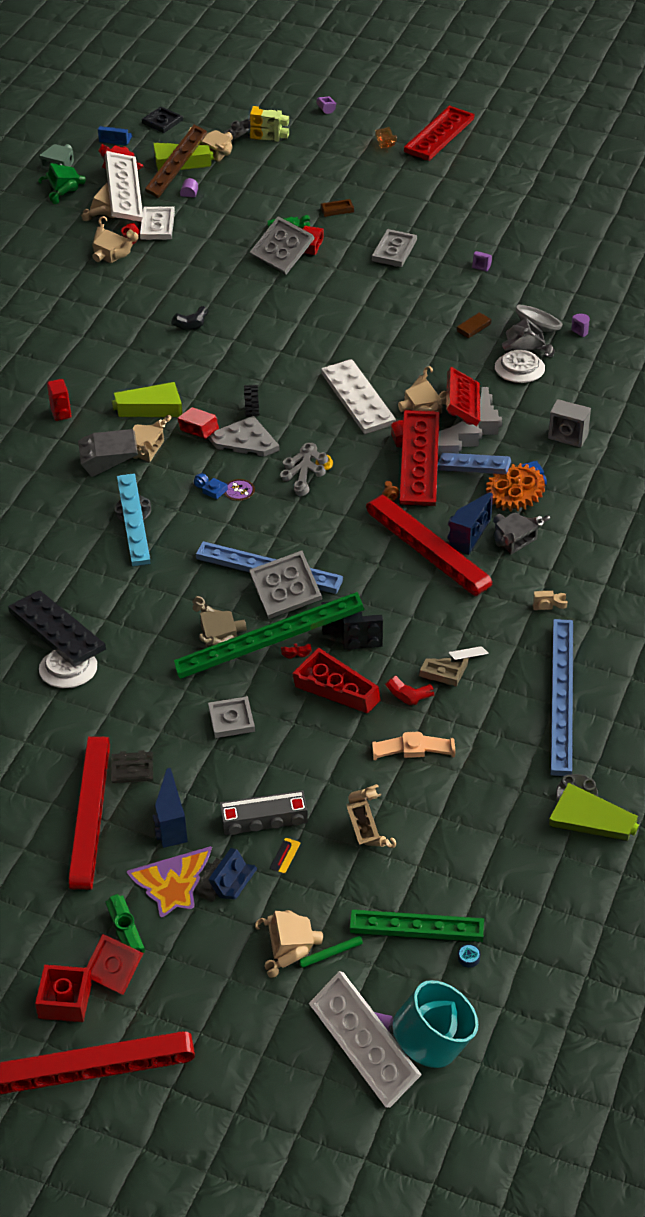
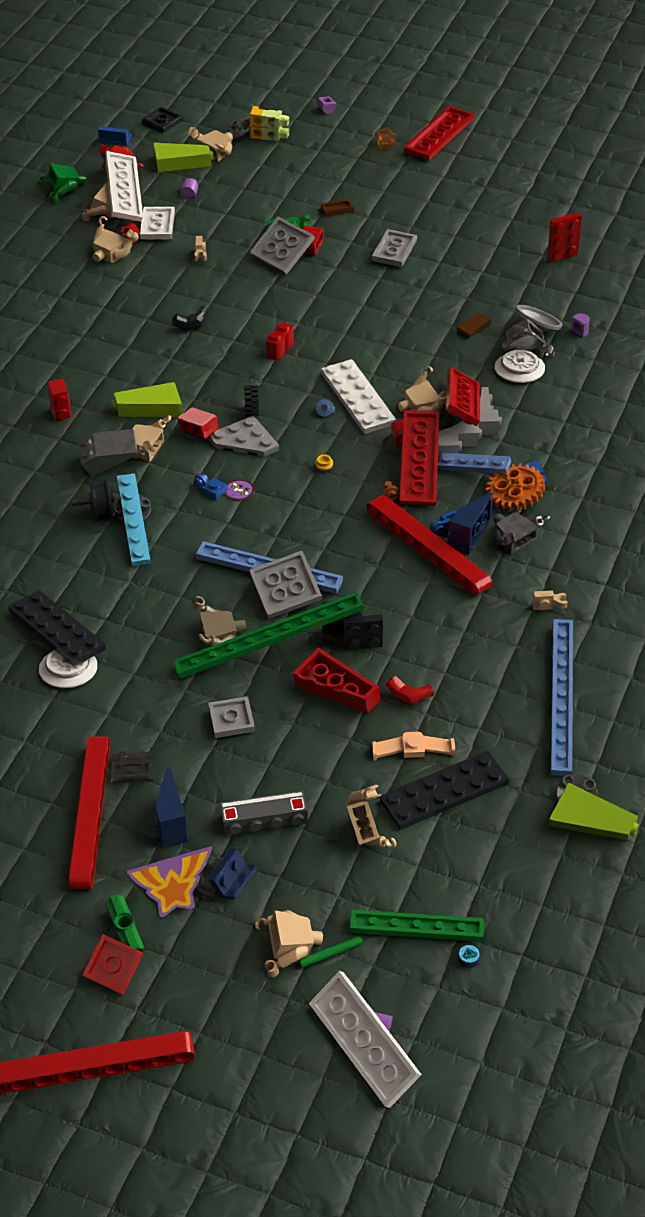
red brick [35,965,92,1022] -> none
sand green torso [39,144,74,170] -> none
reddish brown plate [145,124,207,198] -> none
sticker [270,838,301,873] -> none
light grey plant [280,443,328,496] -> none
red piece [281,643,312,659] -> none
teal piece [392,980,478,1068] -> none
dark tan wing [419,658,469,686] -> none
white sticker [449,646,488,660] -> none
medium lavender brick [472,251,492,272] -> none
light grey brick [548,399,591,447] -> none
none -> black wheel [71,478,114,520]
none -> tan plate [194,236,207,261]
none -> red brick [266,322,294,360]
none -> medium blue plate [316,399,335,417]
none -> black plate [380,750,509,830]
none -> blue plate [430,510,456,536]
none -> red plate [547,212,582,262]

